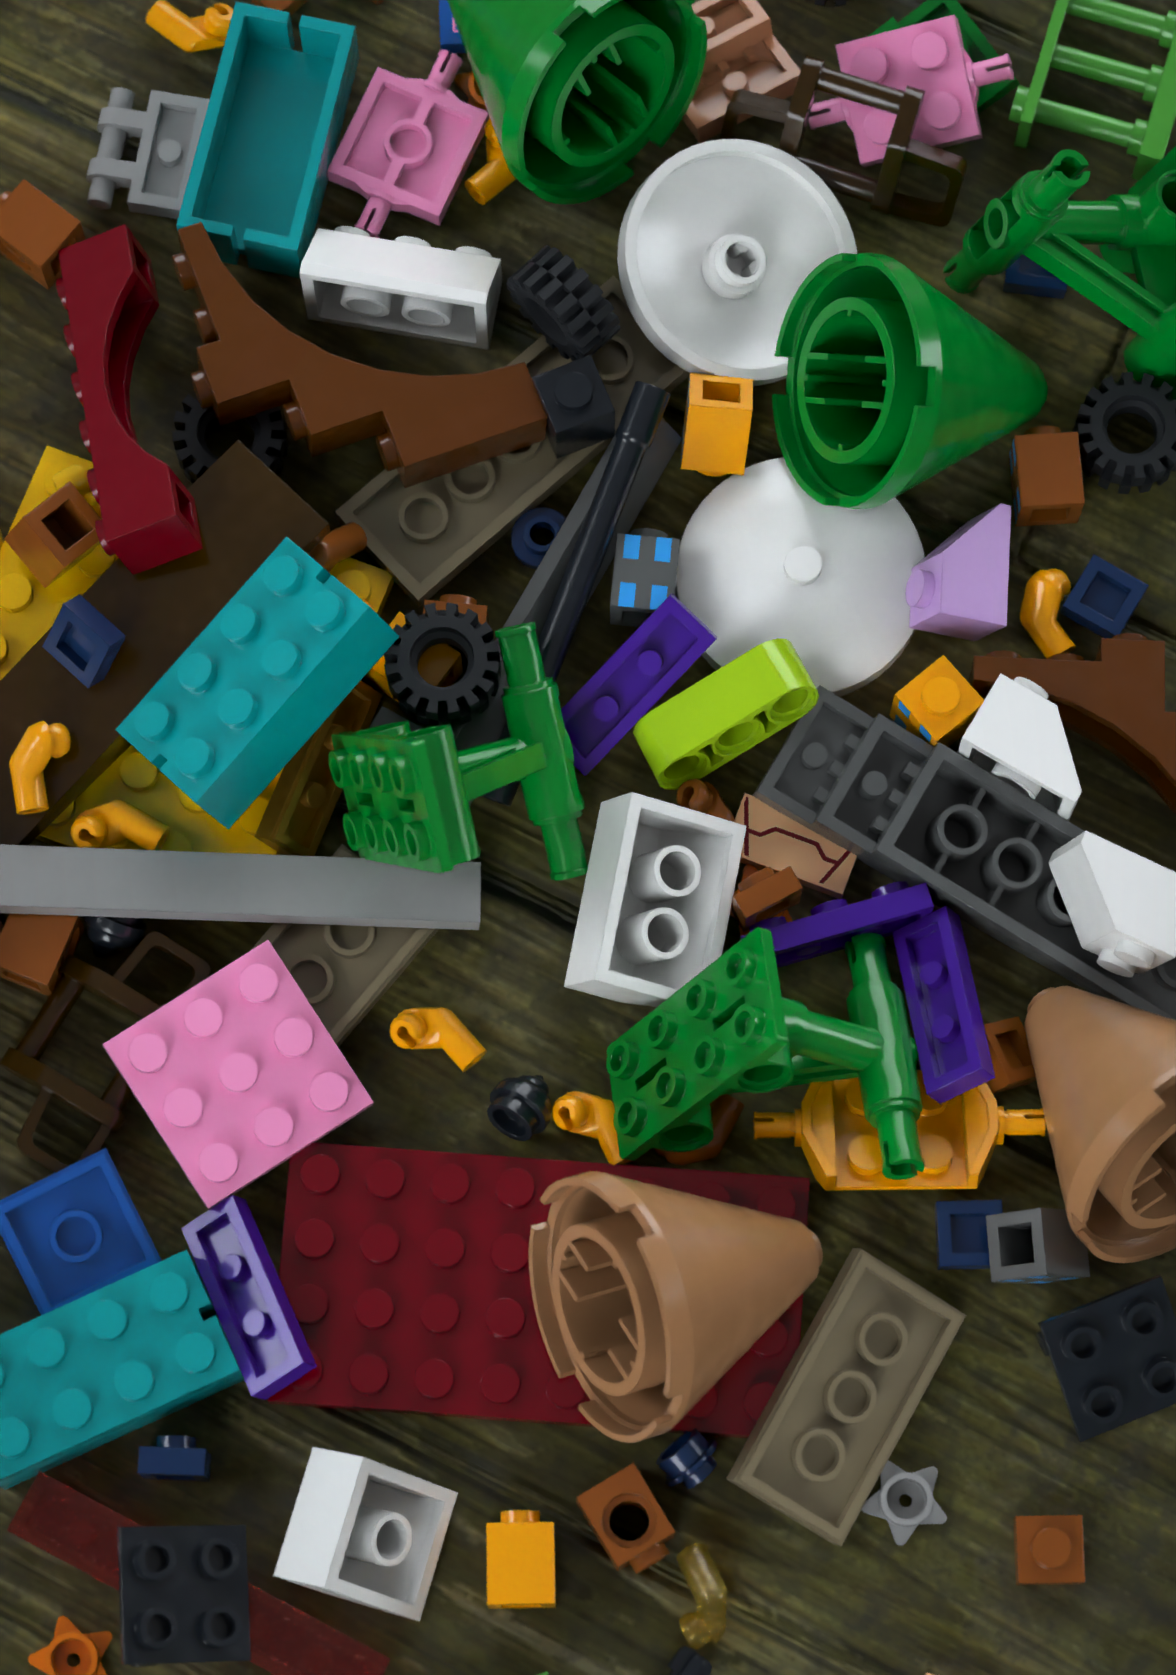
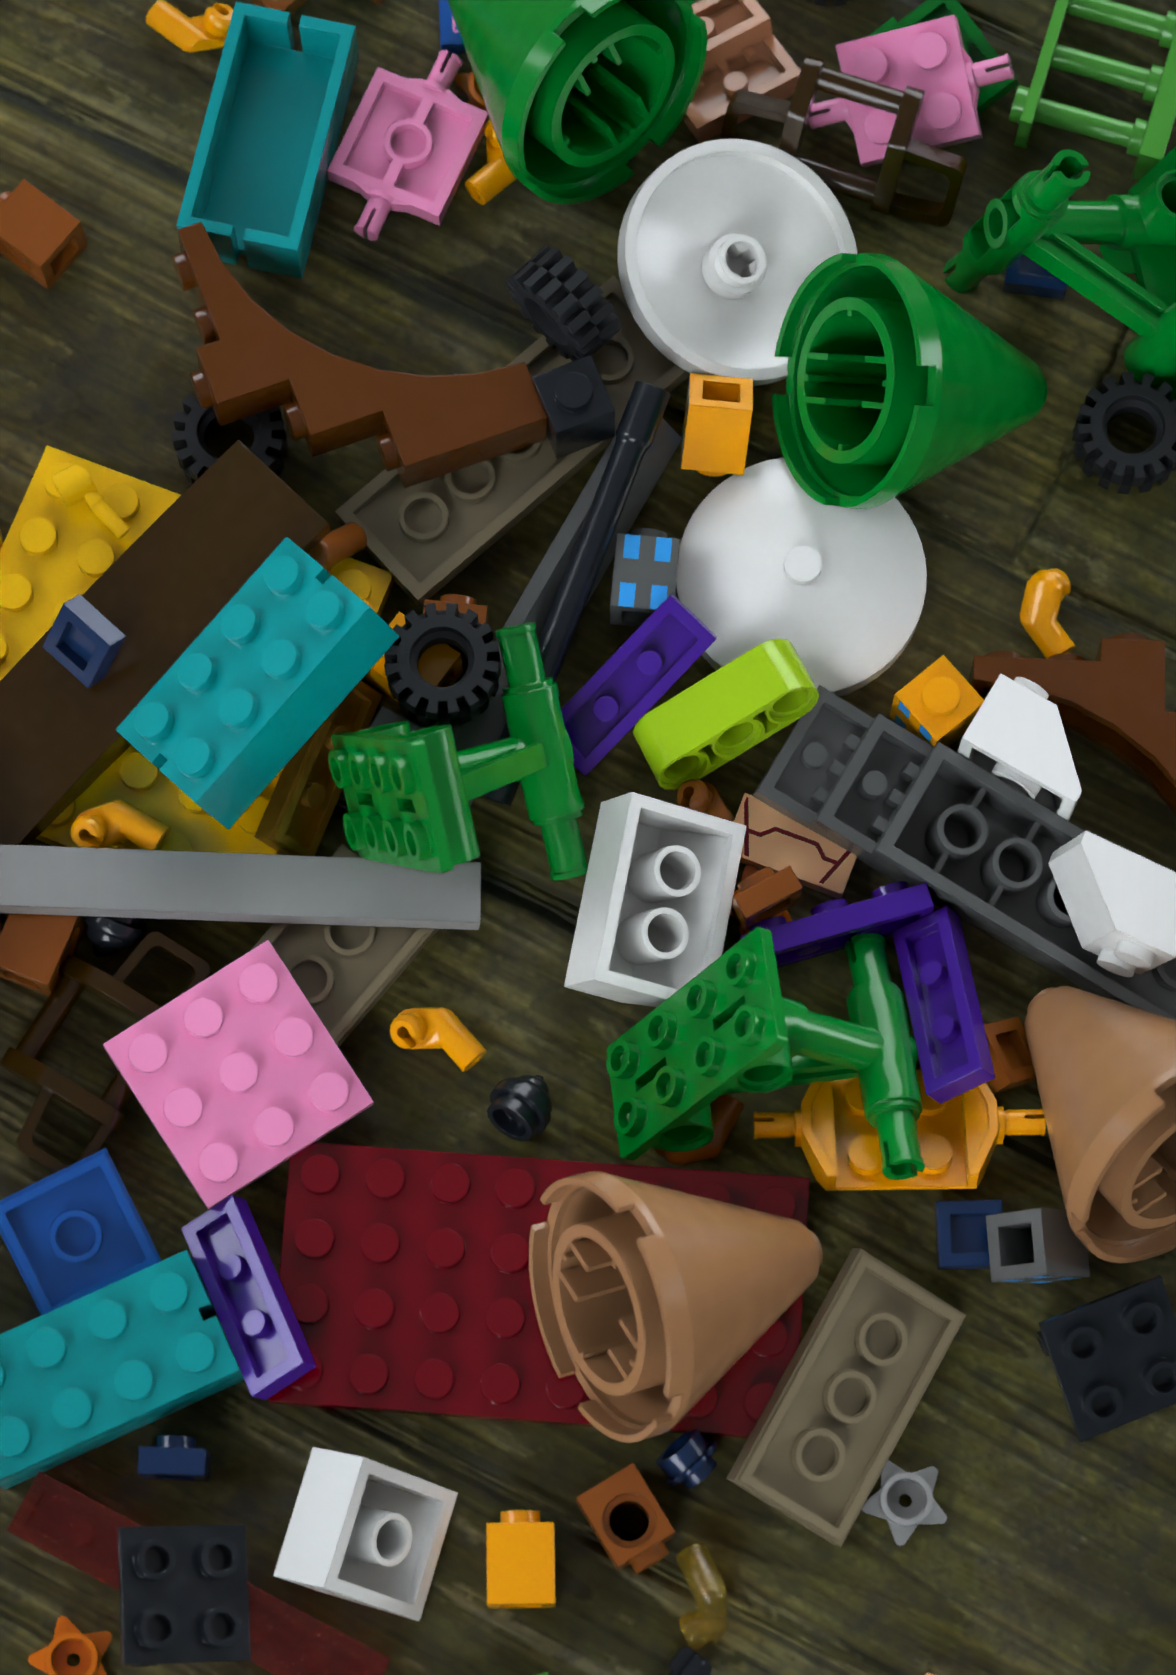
dark orange brick [4,481,100,588] -> none
light orange arm [9,721,71,815] -> none
dark red arch [56,224,203,575] -> none
light grey plate [86,87,210,219] -> none
white slope [299,226,502,350] -> none
dark blue plate [511,508,566,570] -> none
light orange arm [551,1091,632,1166] -> none
lavender slope [906,503,1011,641] -> none
dark orange brick [1009,426,1085,527] -> none
dark orange plate [1013,1515,1085,1585] -> none
dark blue plate [1060,555,1149,638] -> none

